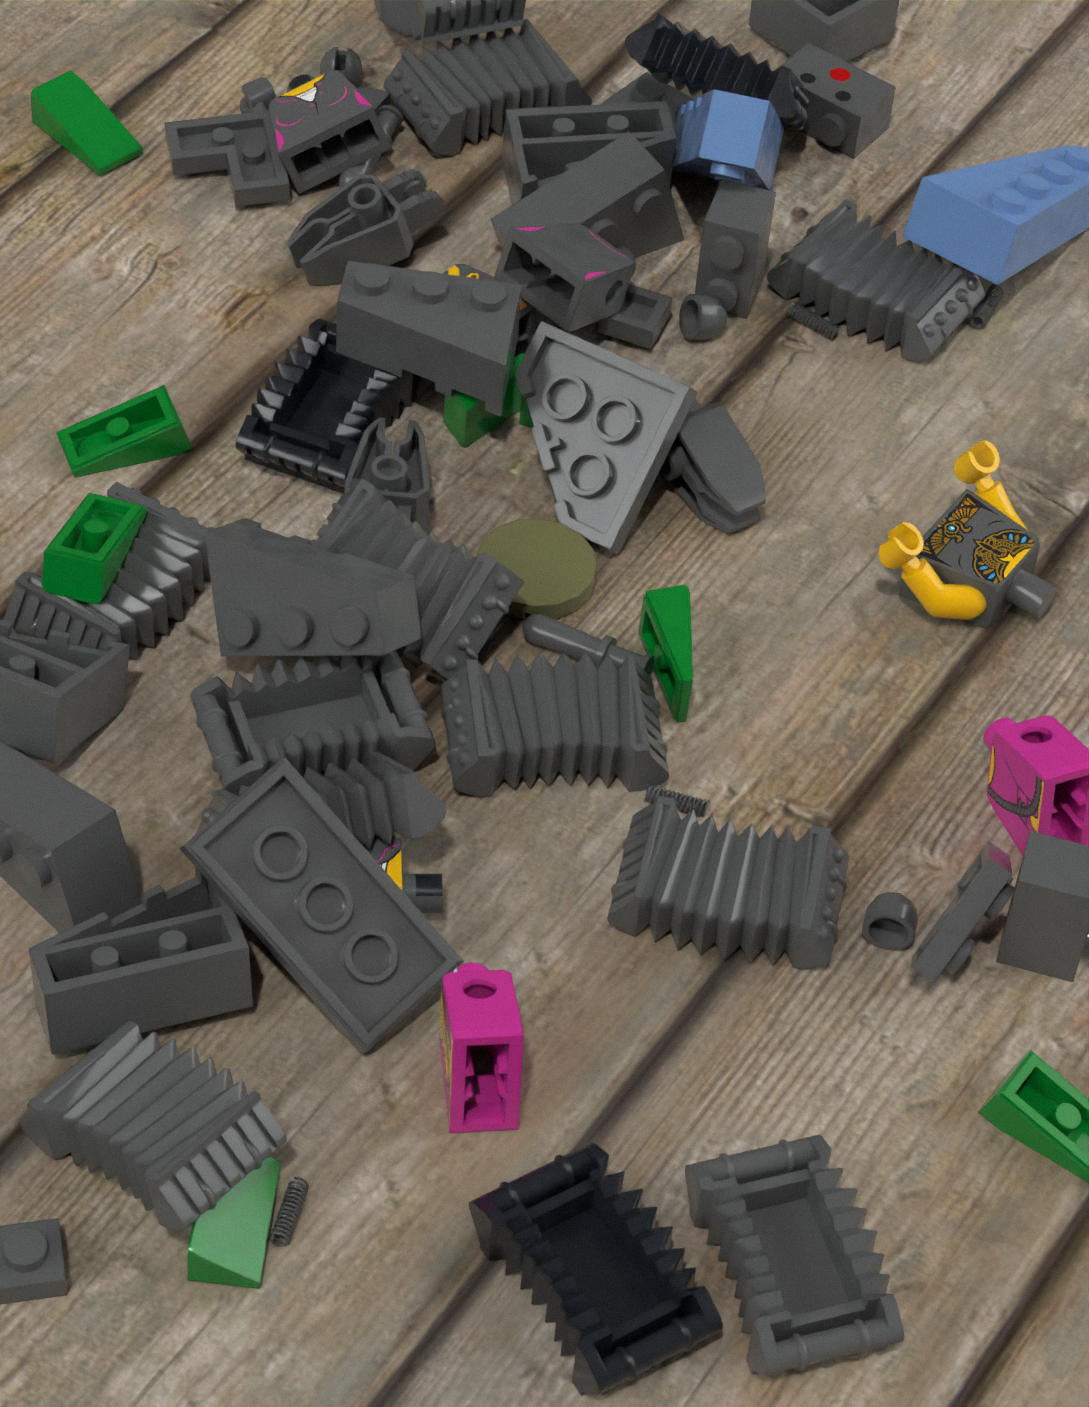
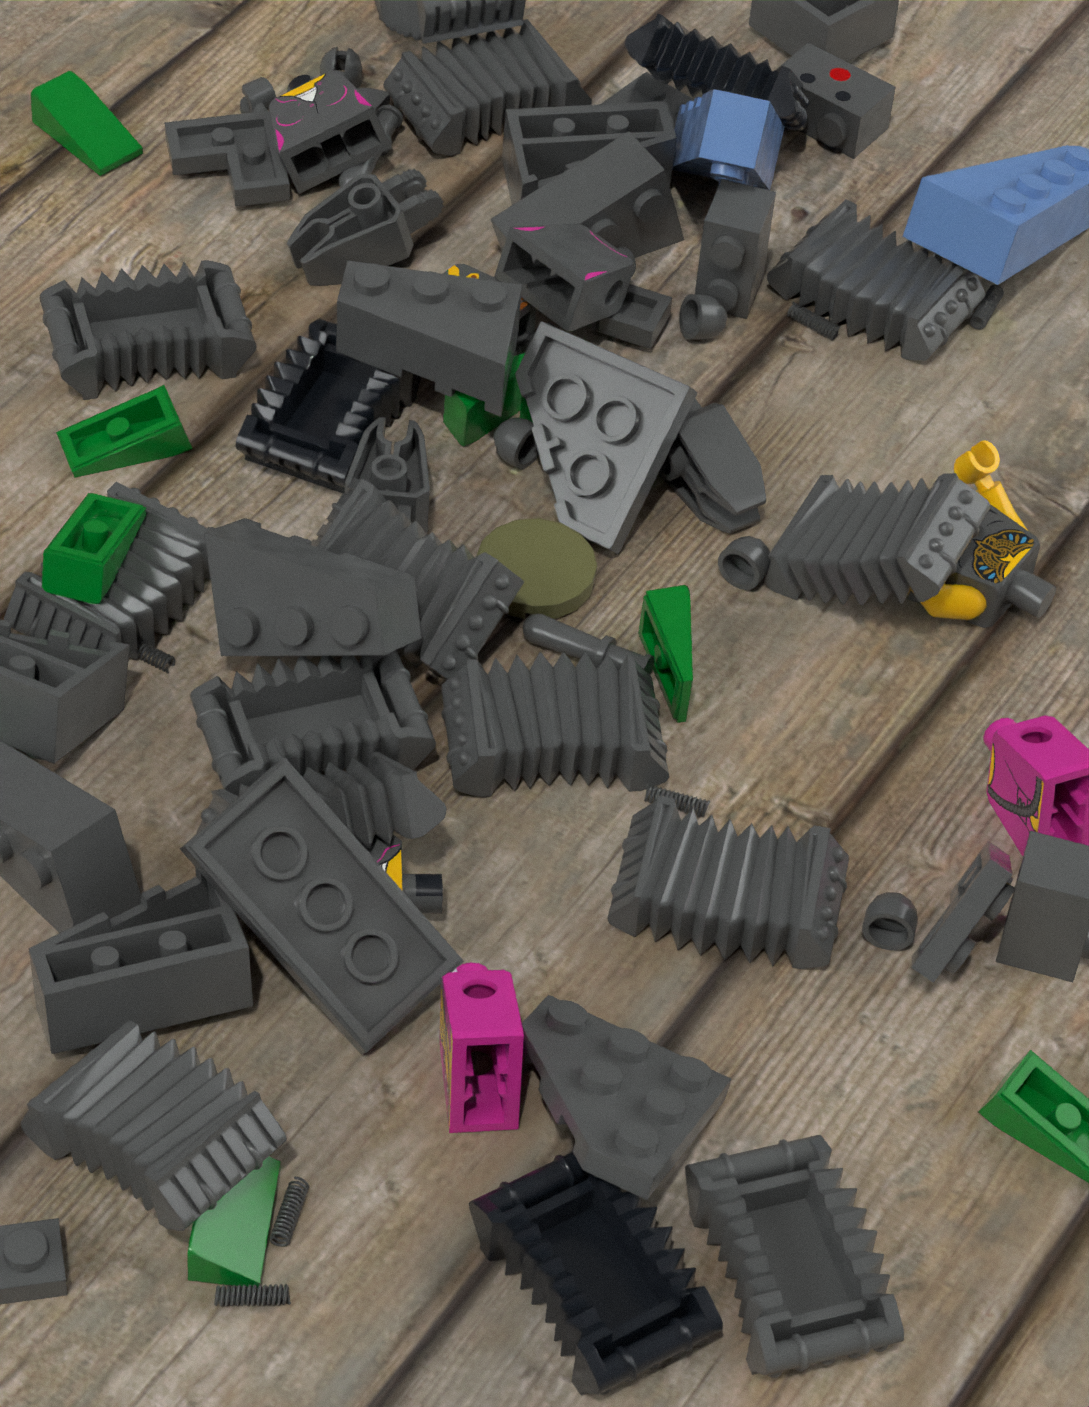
none -> dark grey piece [39,260,257,400]
none -> dark grey leg [137,641,175,674]
none -> dark grey leg [214,1284,291,1306]
none -> dark grey hinge [494,417,539,469]
none -> dark grey plate [522,995,732,1200]
none -> dark grey hinge [718,536,771,590]
none -> dark grey piece [765,473,990,606]

